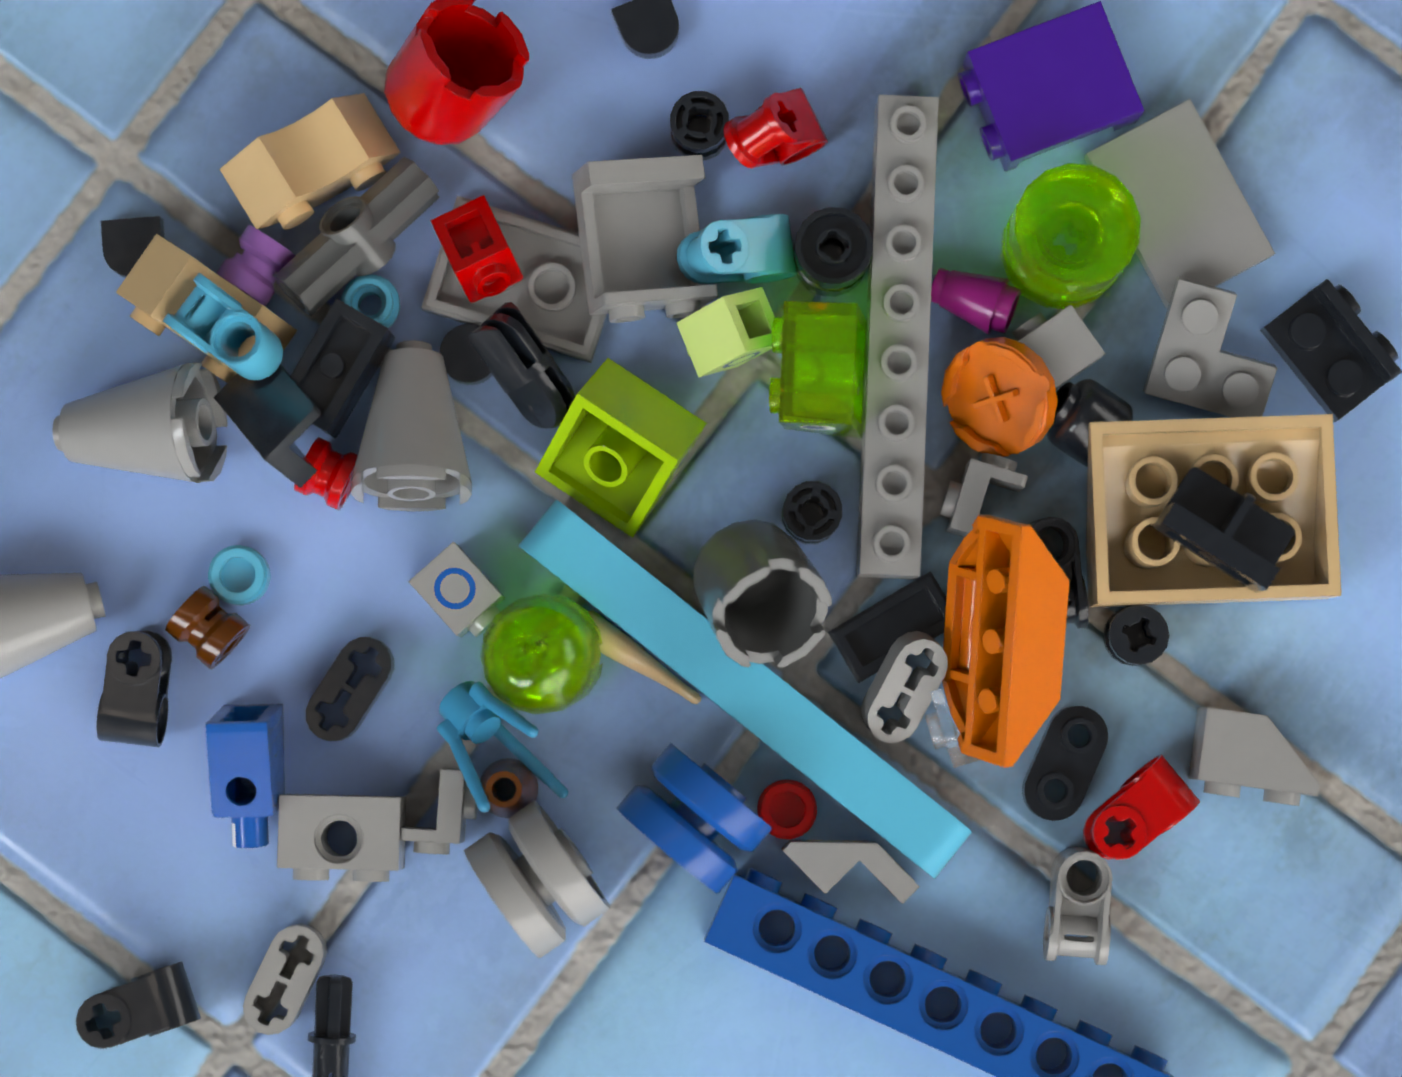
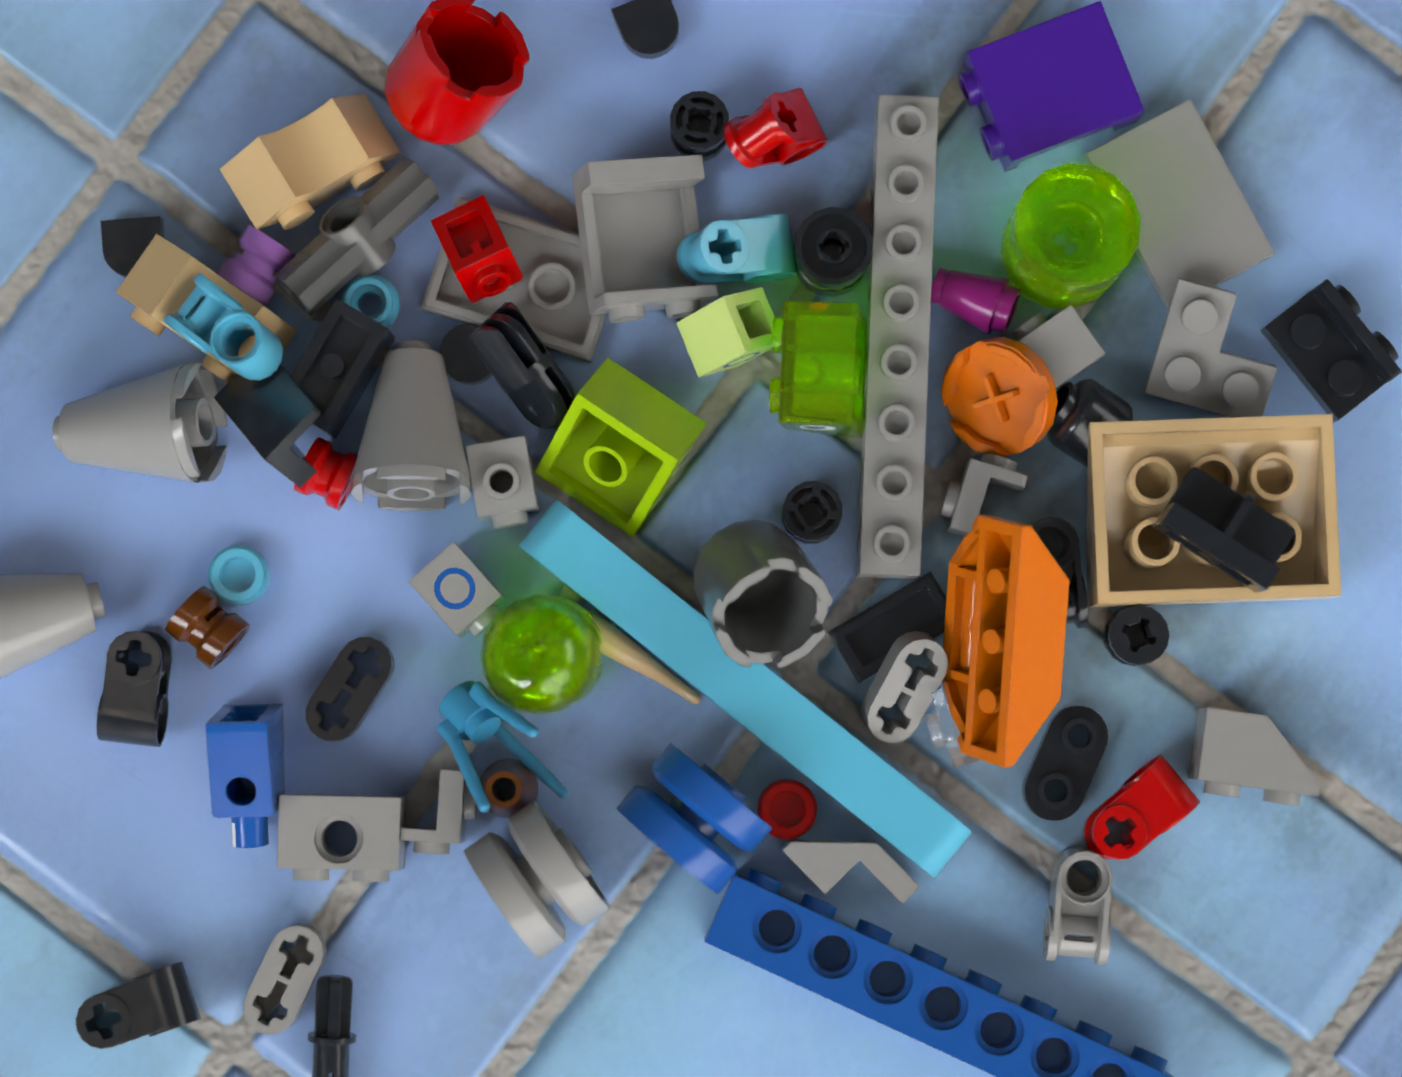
none -> light grey brick [465,436,540,529]

